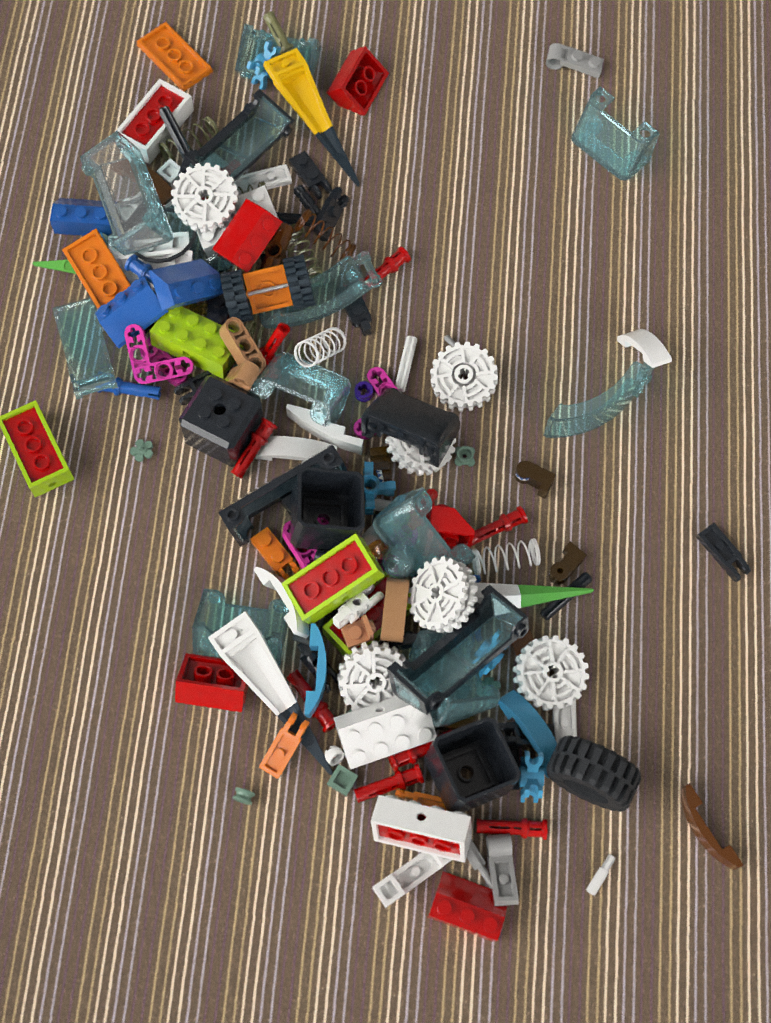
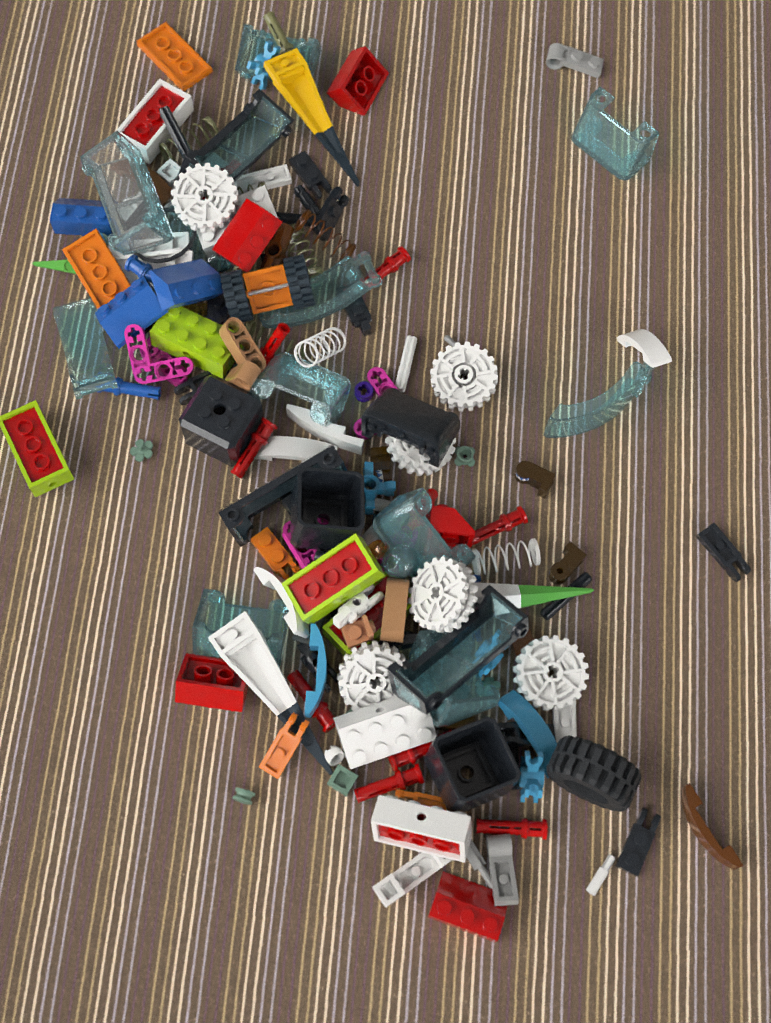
none -> black hinge [615,807,661,877]

